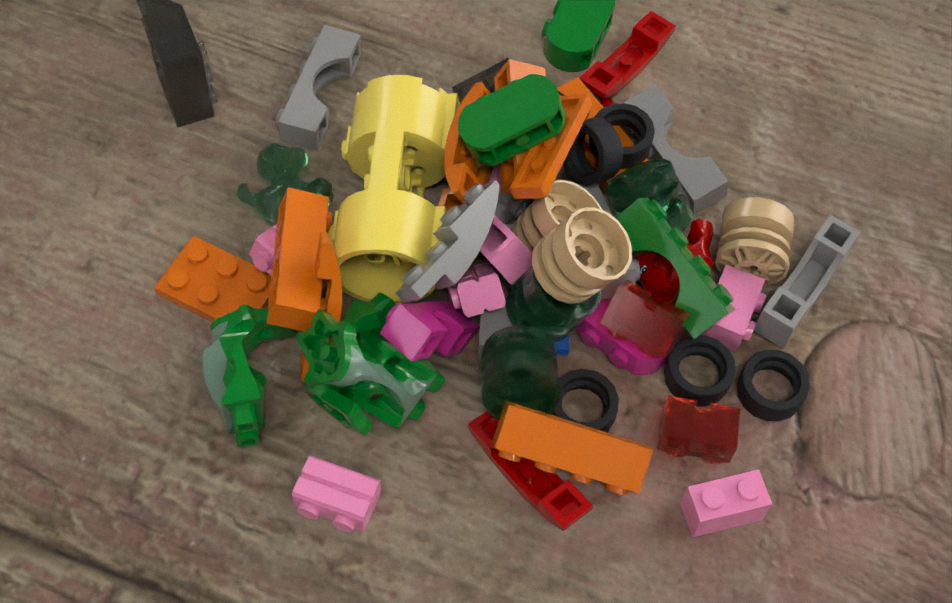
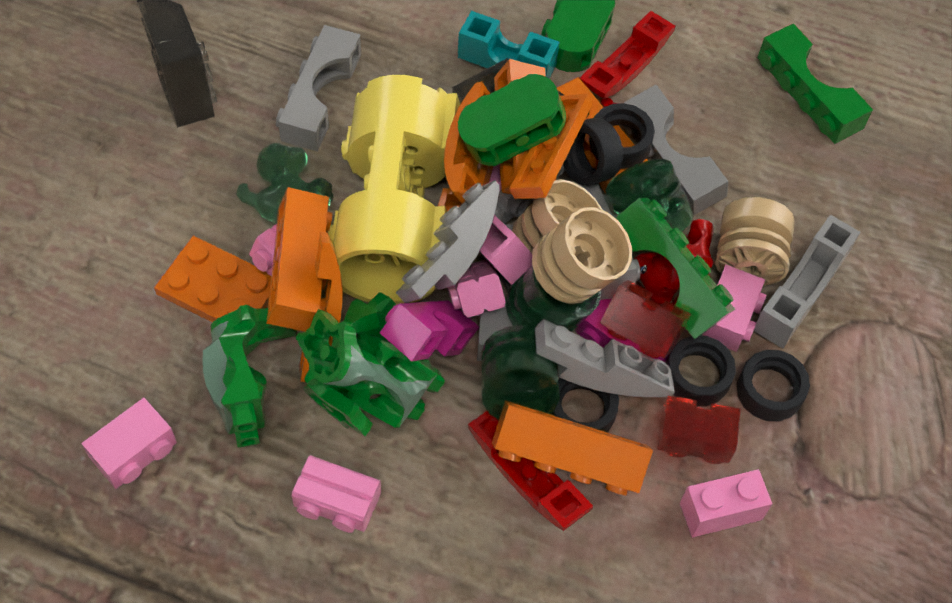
none -> bright pink piece [81,398,177,489]
none -> teal arch [458,11,560,79]
none -> light grey slope [535,319,675,398]
none -> green arch [757,23,873,144]

